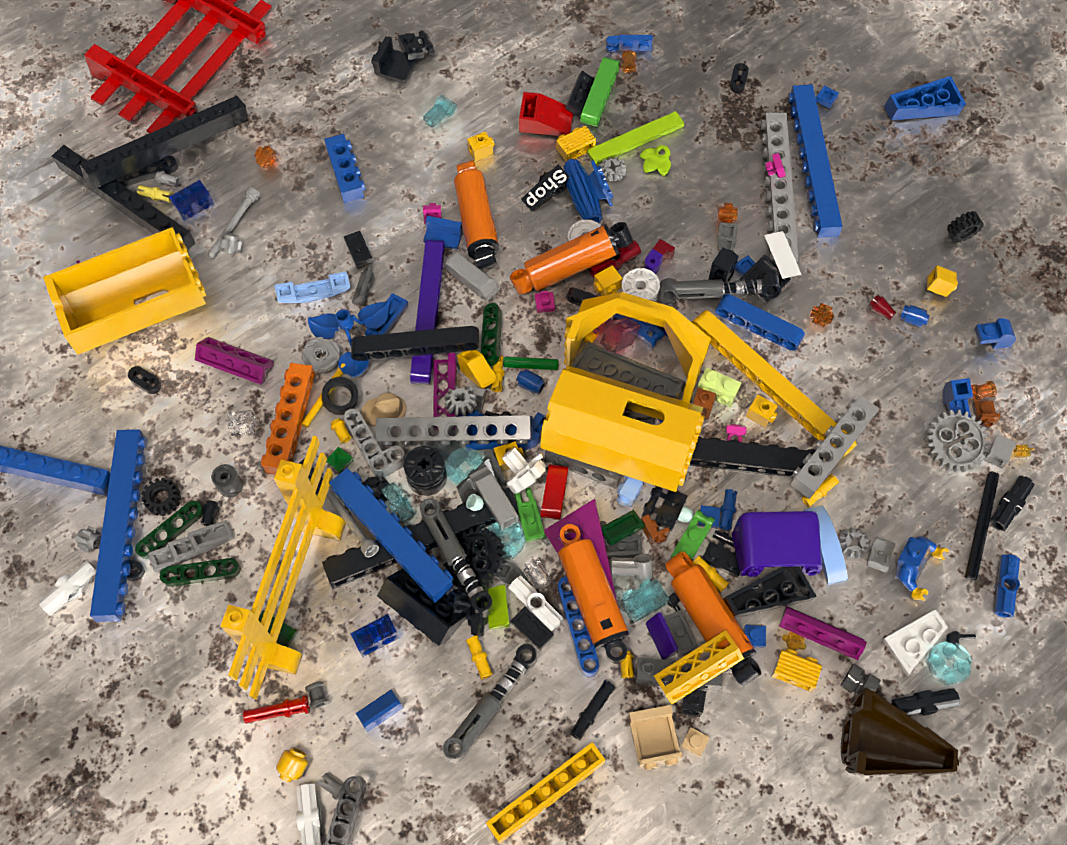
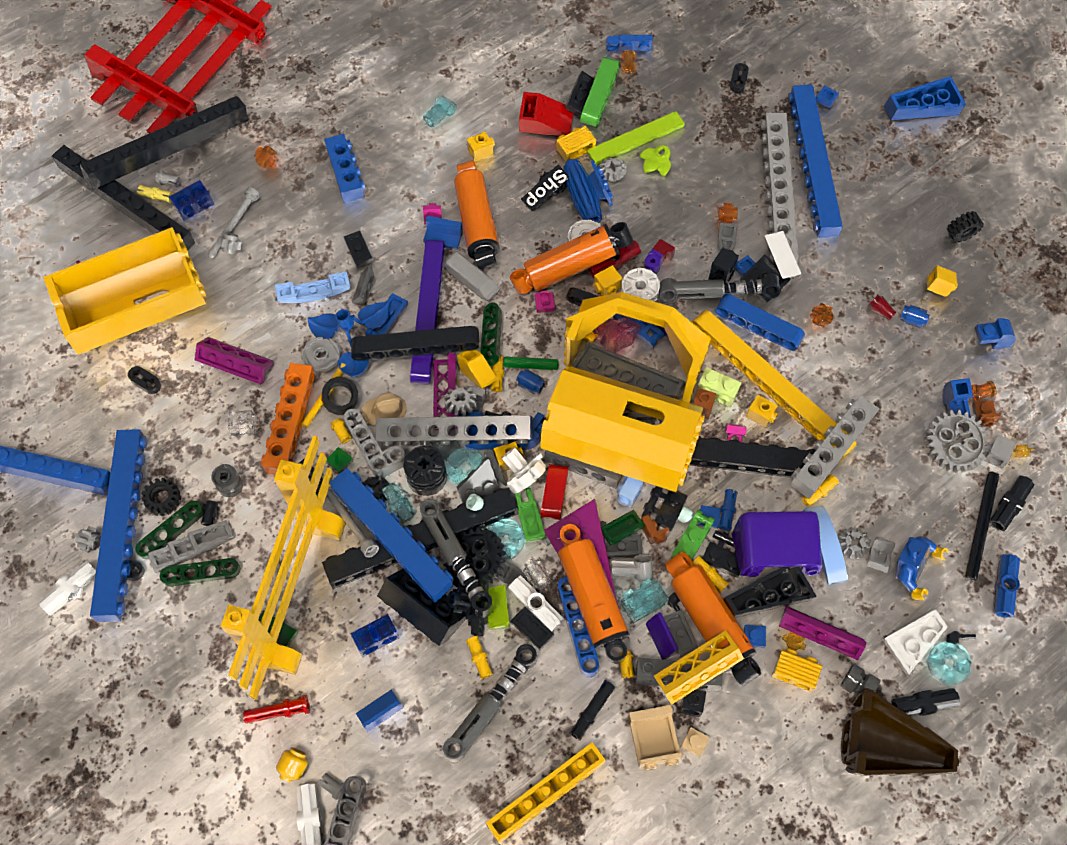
black beam [116,156,178,187] -> none
dark grey bush [305,681,329,709] -> none
black bracket [371,36,417,82] -> none
black plate [398,30,435,60] -> none
light grey piece [469,466,519,530] -> none
dark pink tile [765,153,786,178] -> none

